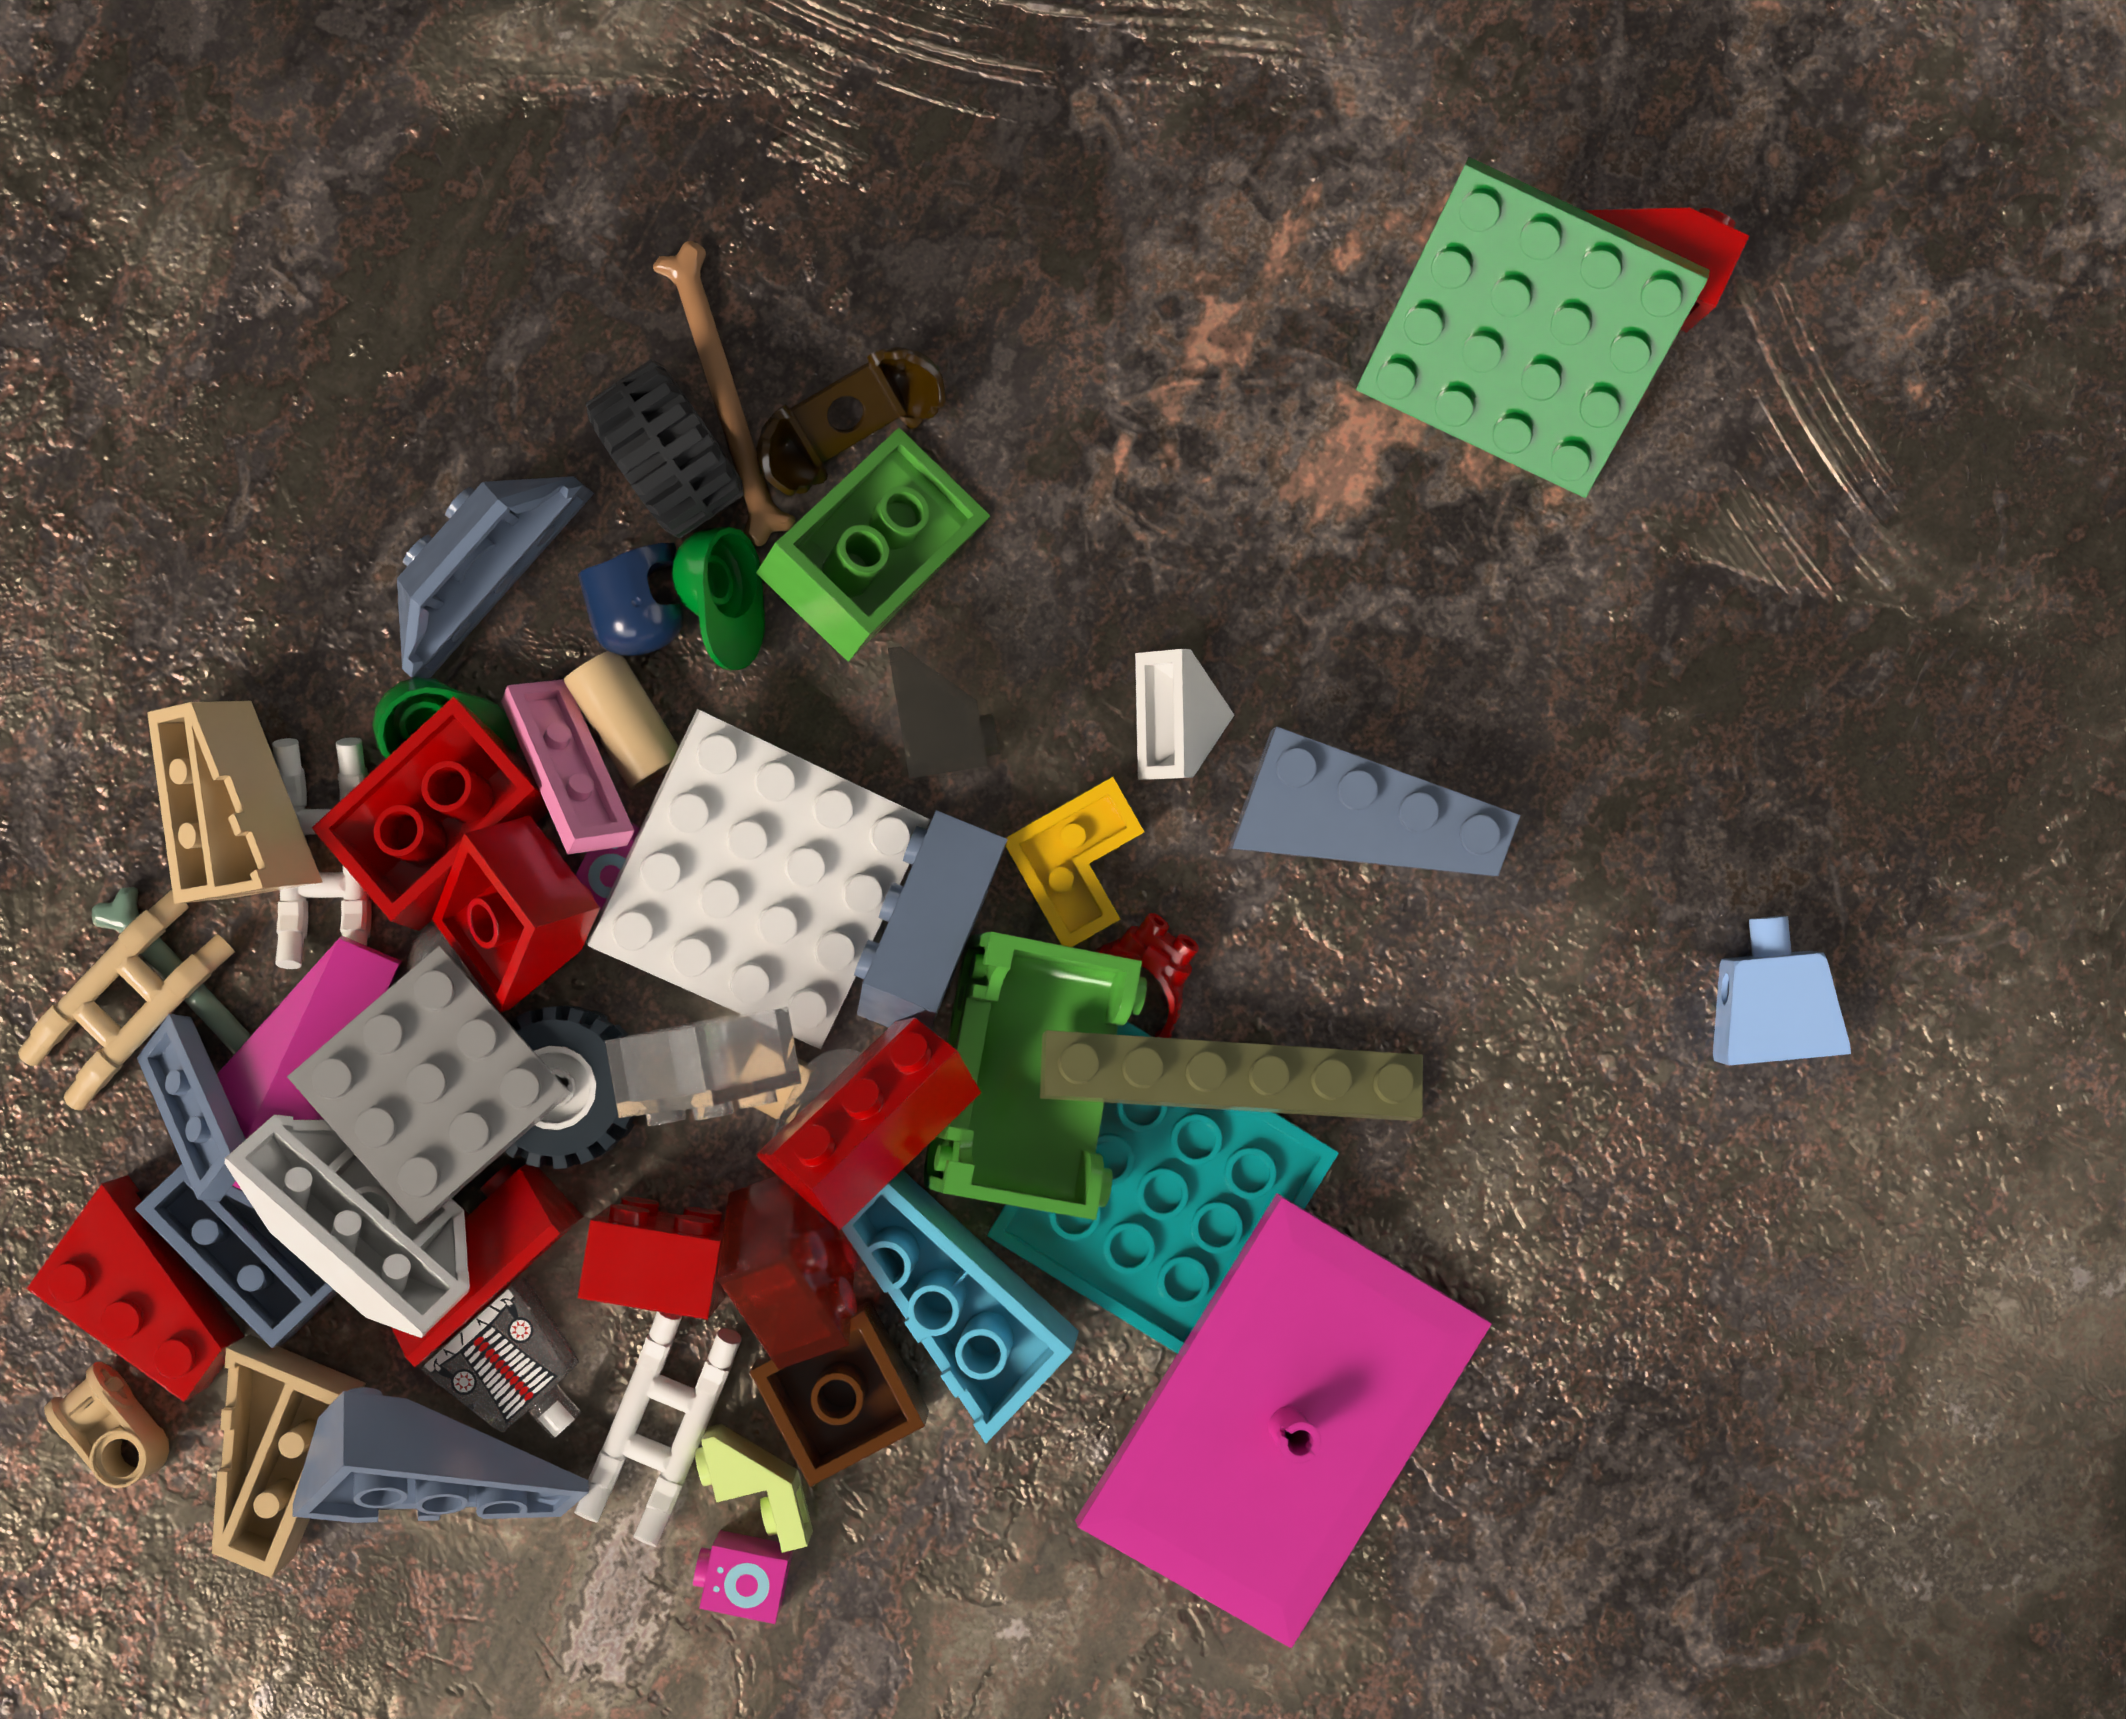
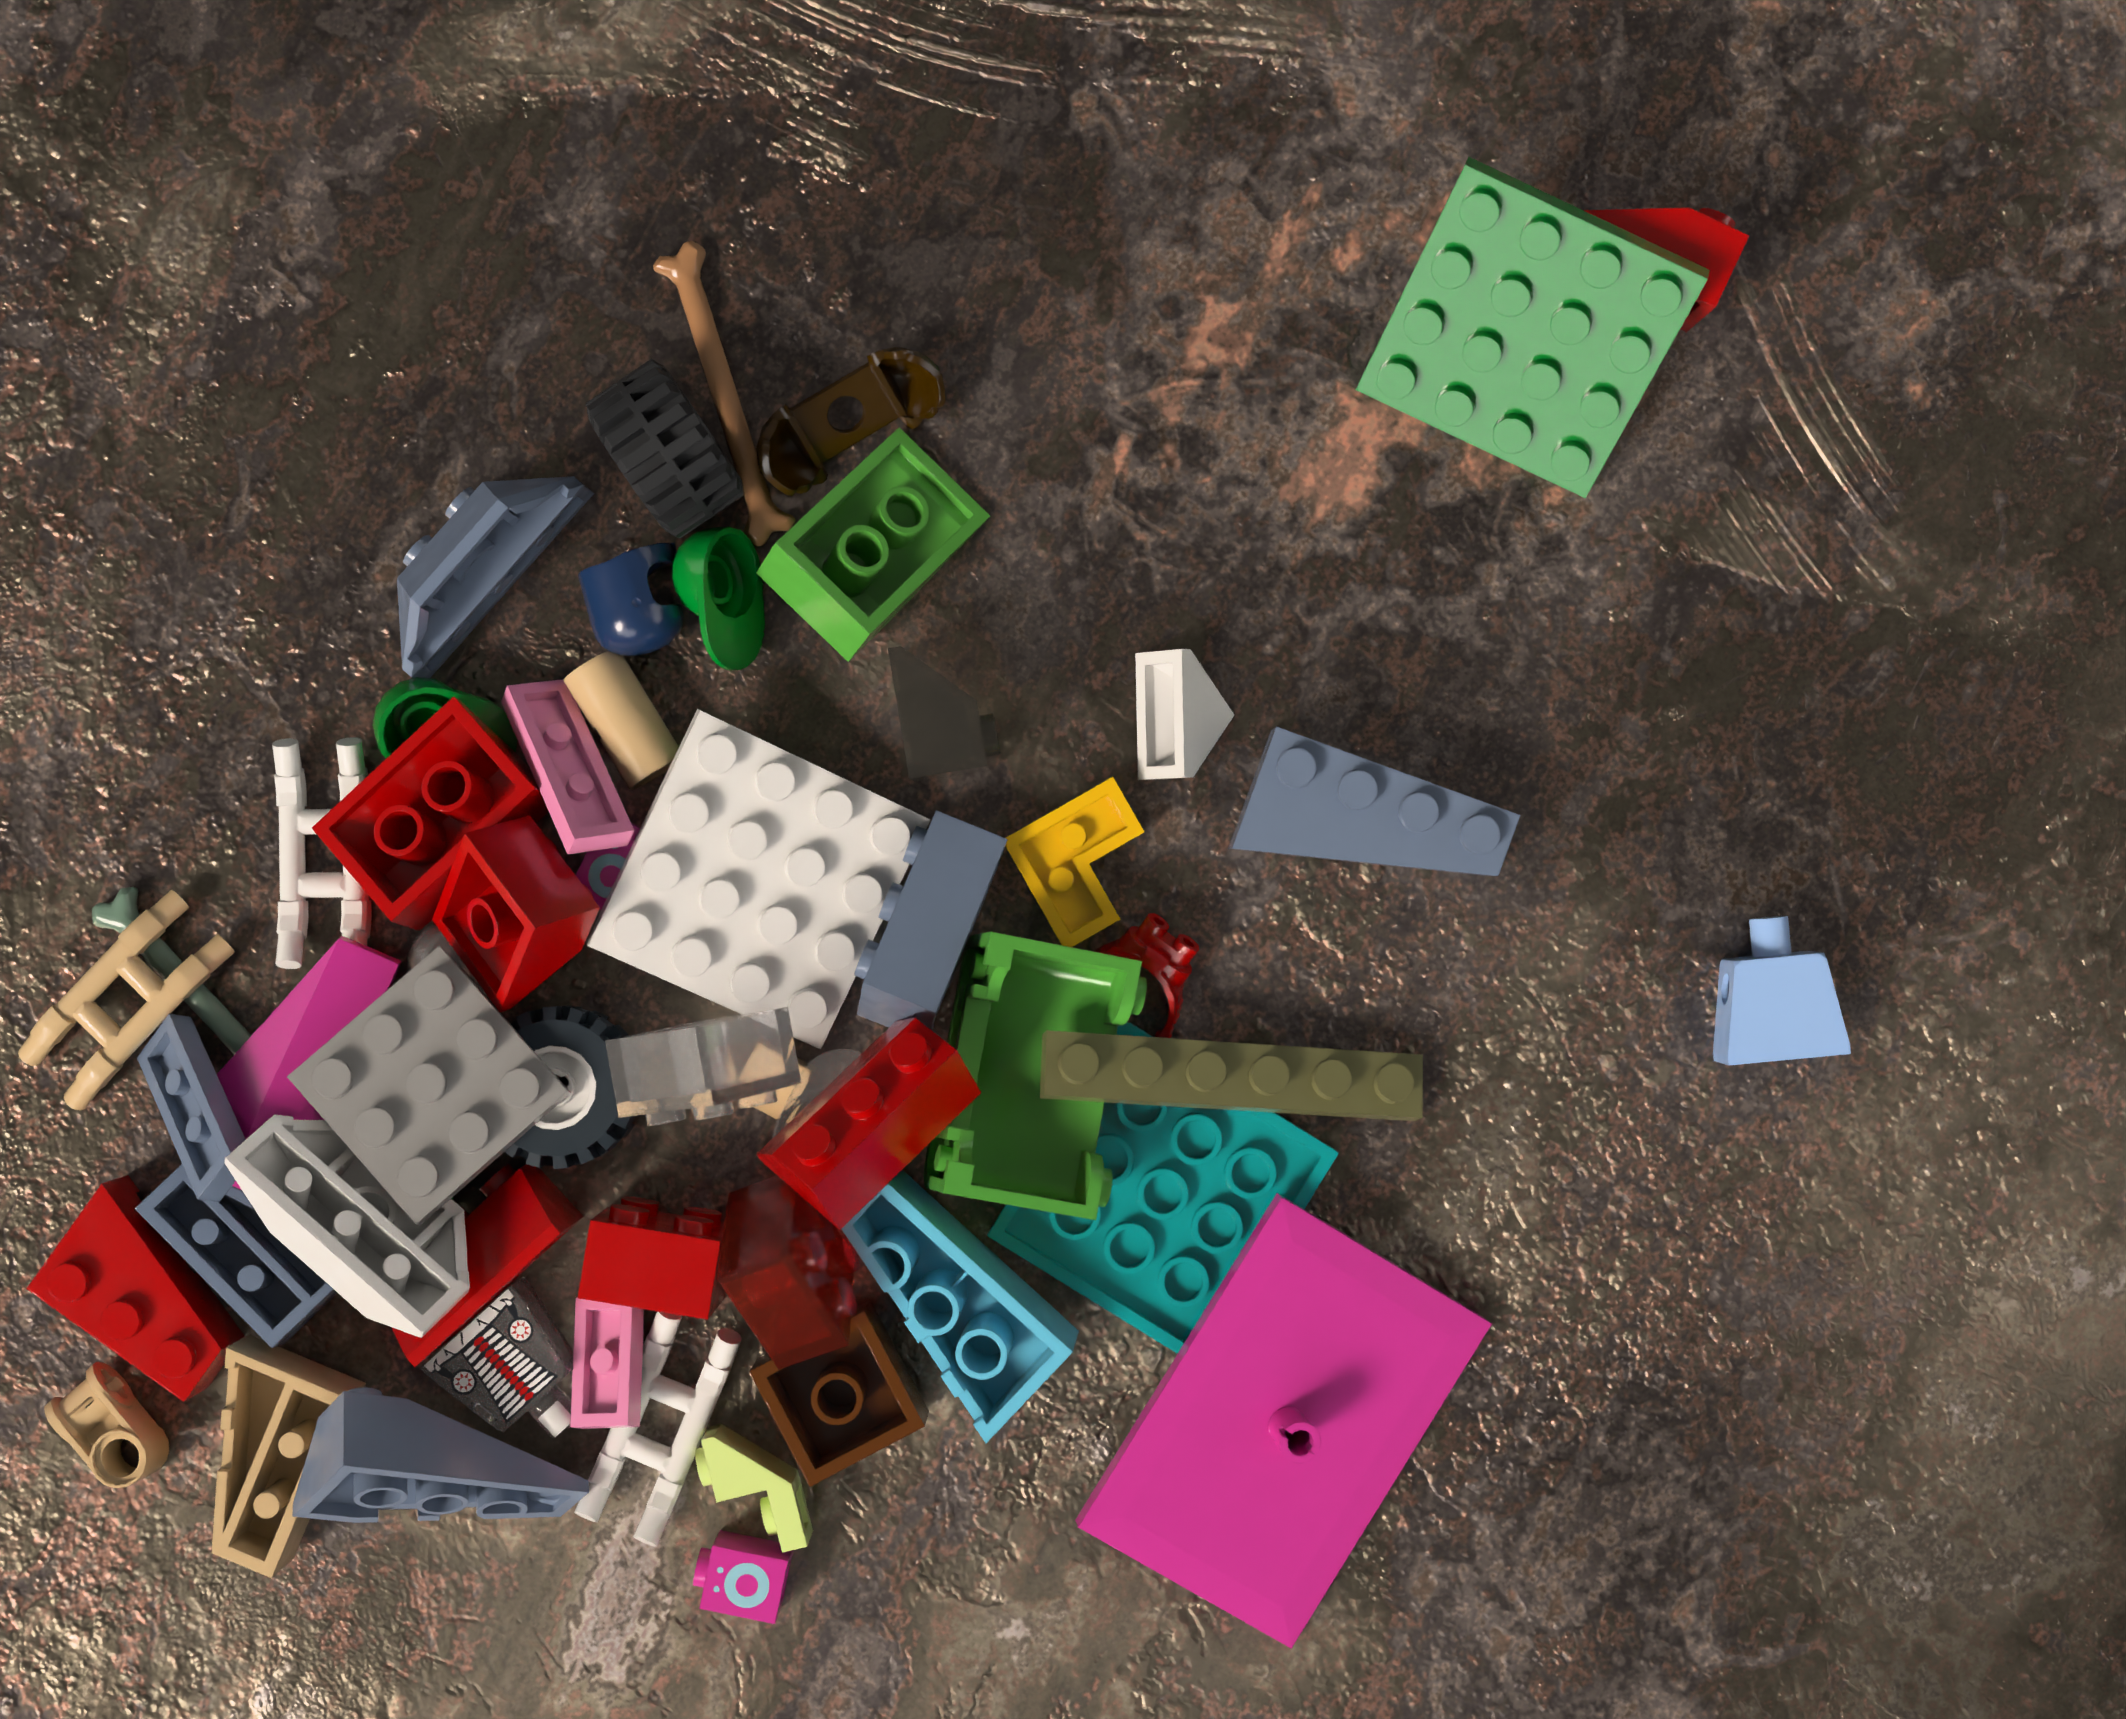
tan wedge [147,701,323,904] -> none
none -> bright pink plate [570,1297,644,1429]

